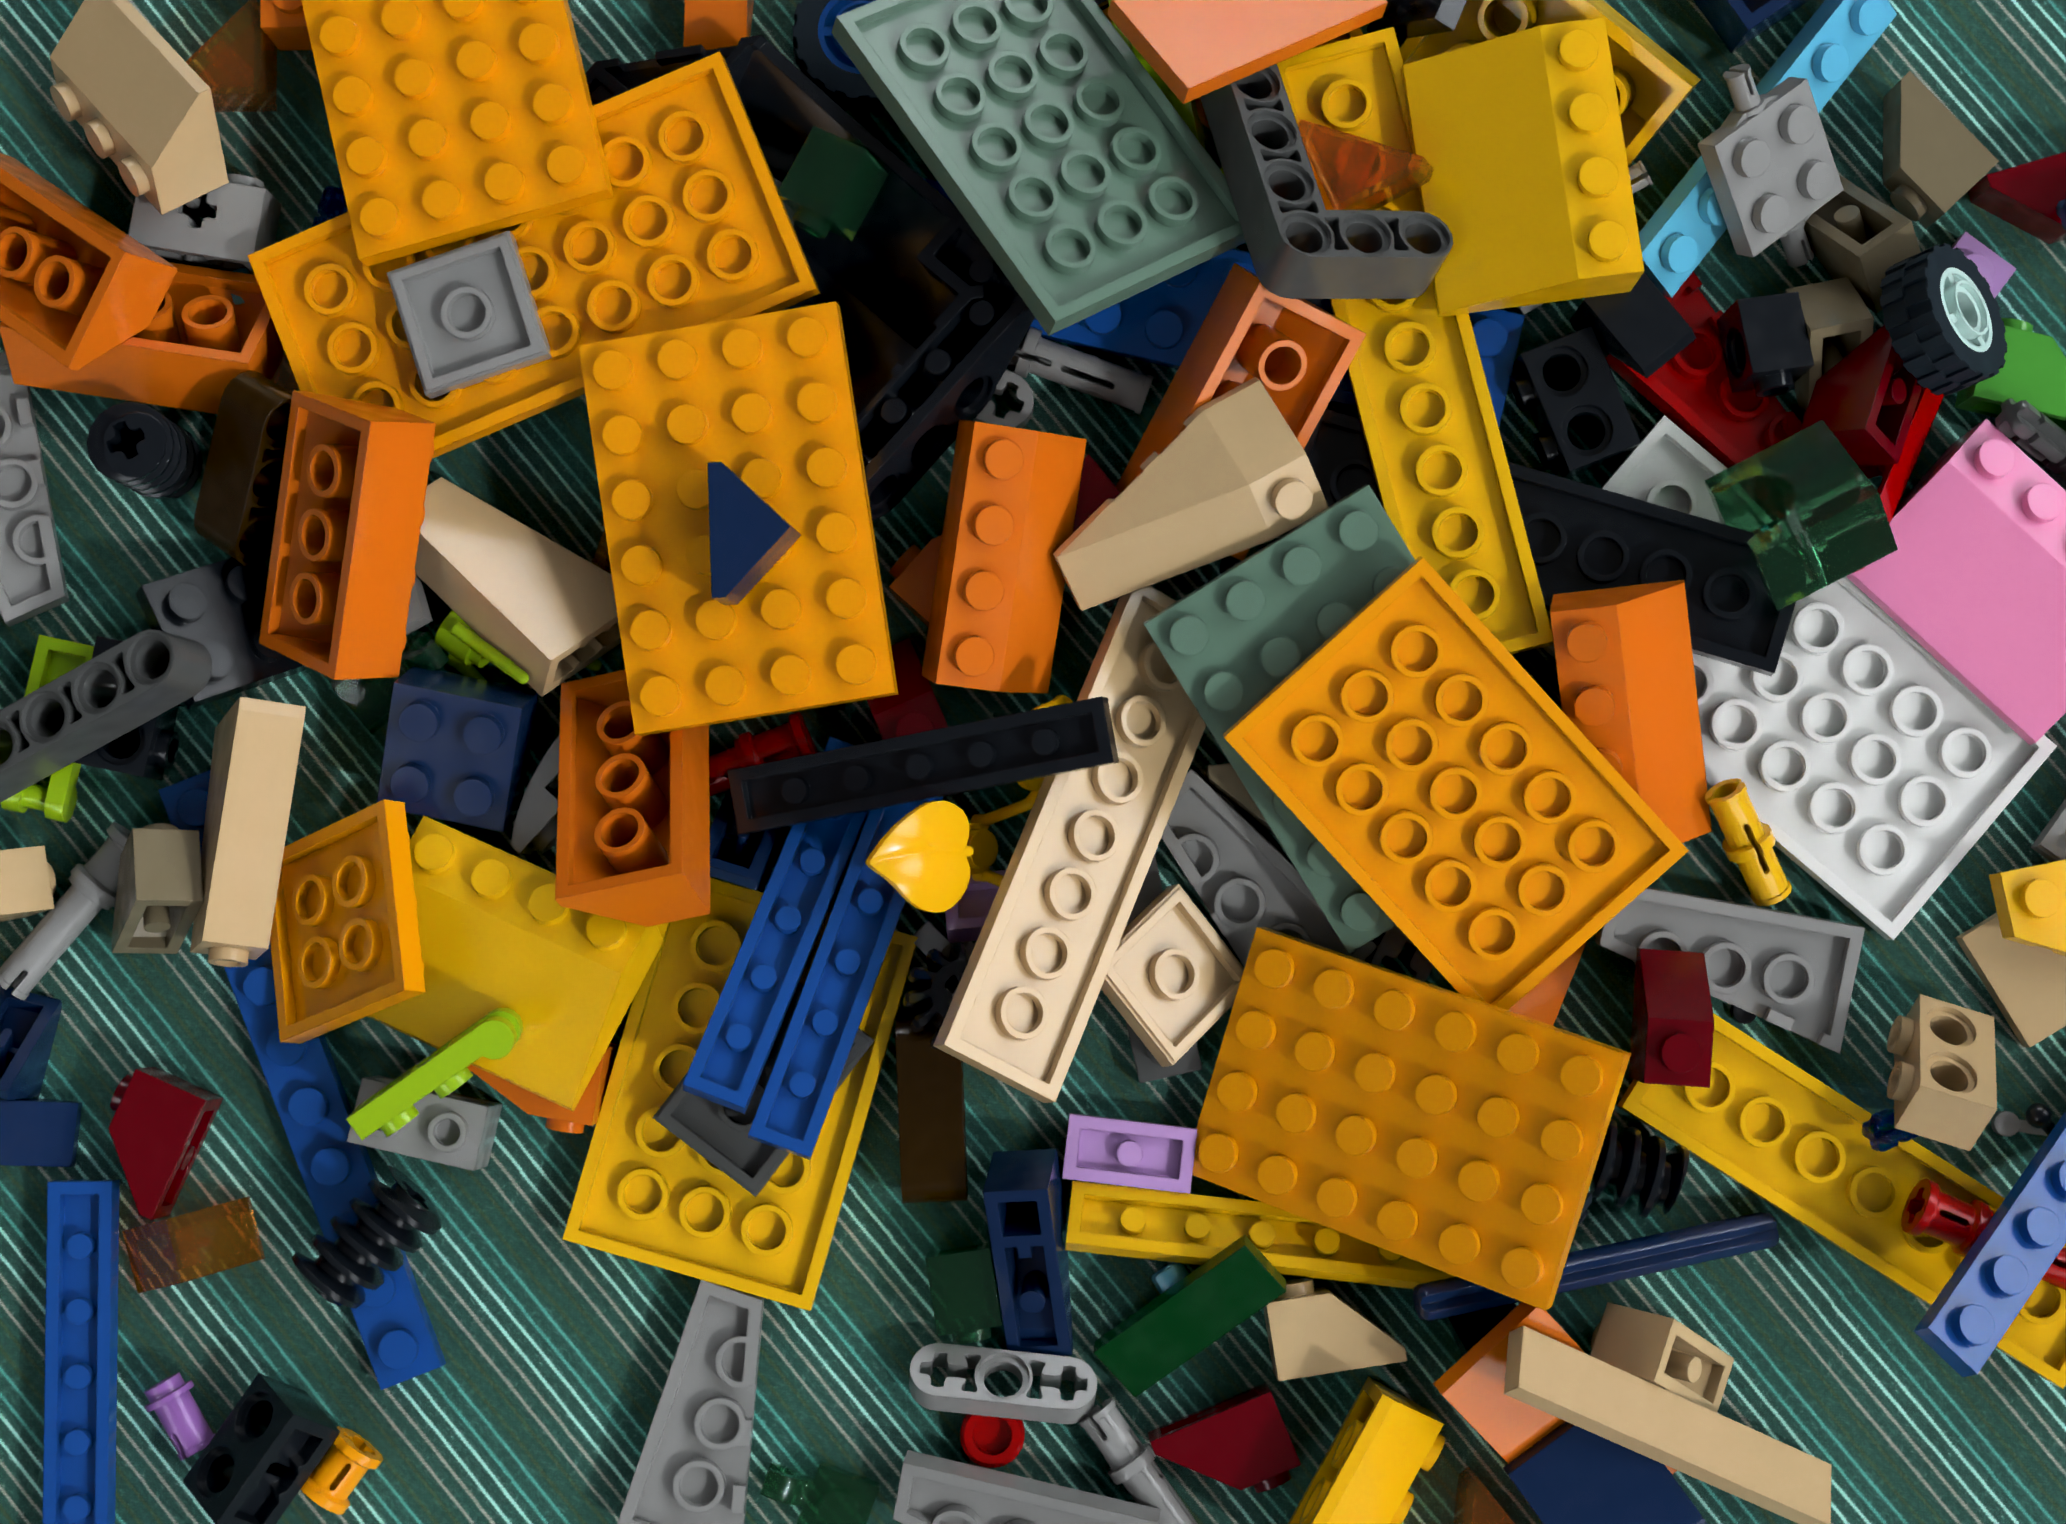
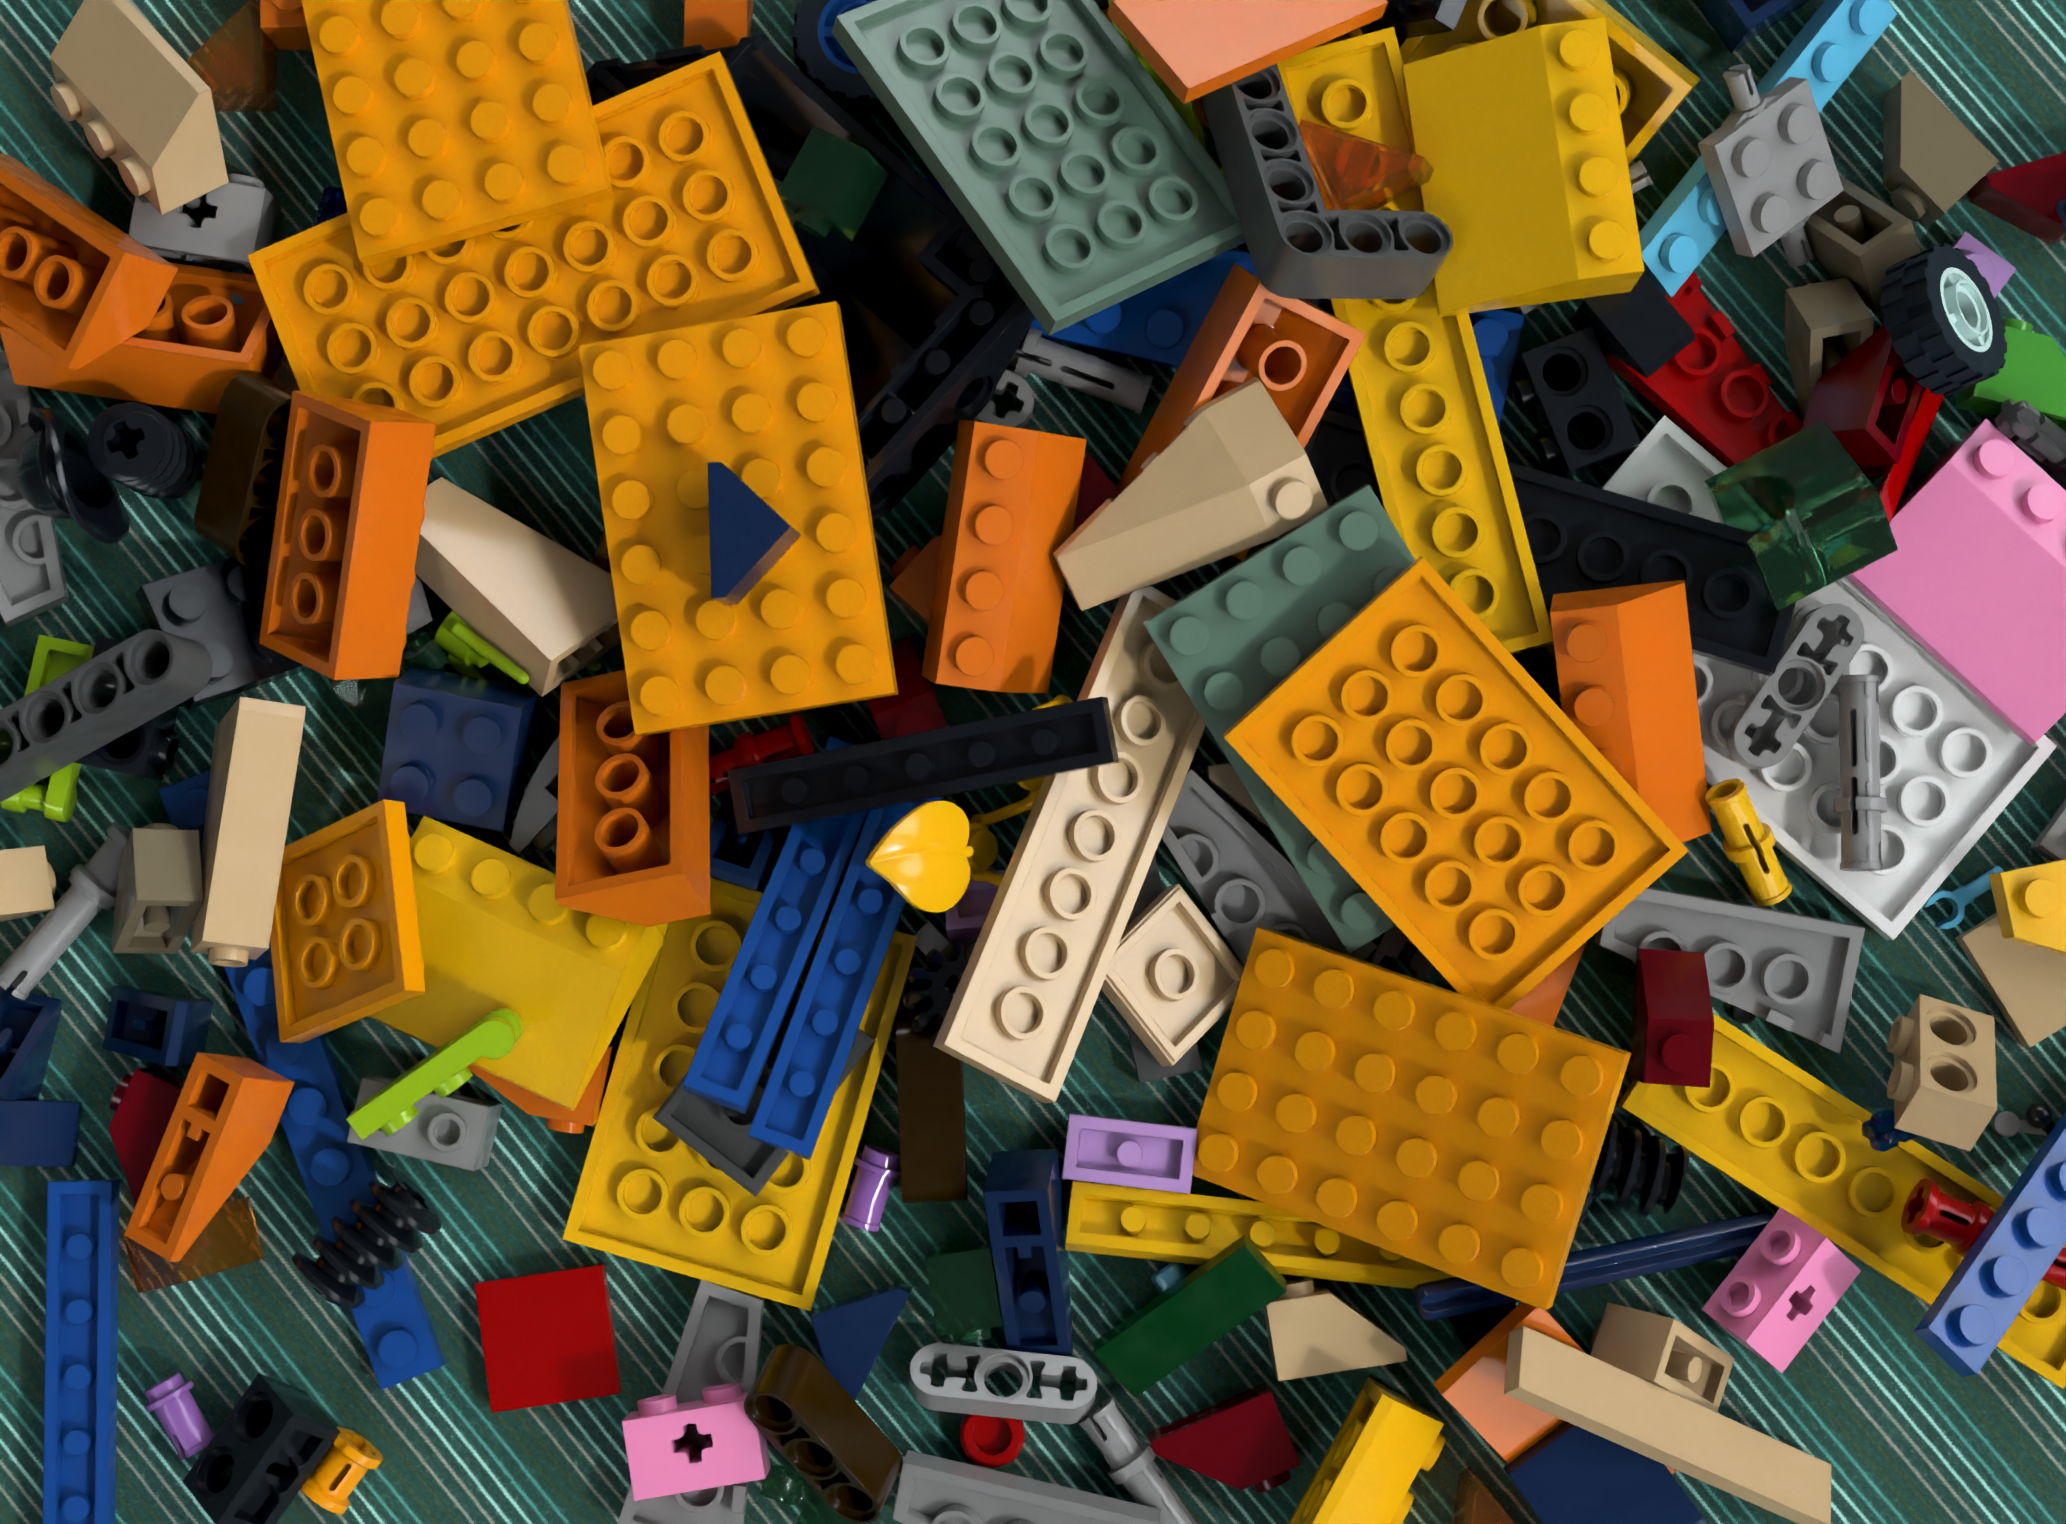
light grey tile [387,231,552,399] -> none
black brick [1717,292,1814,397] -> none
none -> black hat [16,407,130,544]
none -> dark blue slope [102,985,213,1067]
none -> orange slope [124,1052,295,1262]
none -> red tile [474,1263,623,1413]
none -> bright pink brick [622,1383,771,1501]
none -> dark brown beam [744,1344,903,1524]
none -> dark blue slope [810,1281,912,1400]
none -> medium lavender pin [840,1145,901,1232]
none -> bright pink brick [1701,1207,1861,1373]
none -> light grey beam [1727,604,1864,769]
none -> light grey pin [1834,674,1887,871]
none -> medium azure hand [1922,866,2004,929]

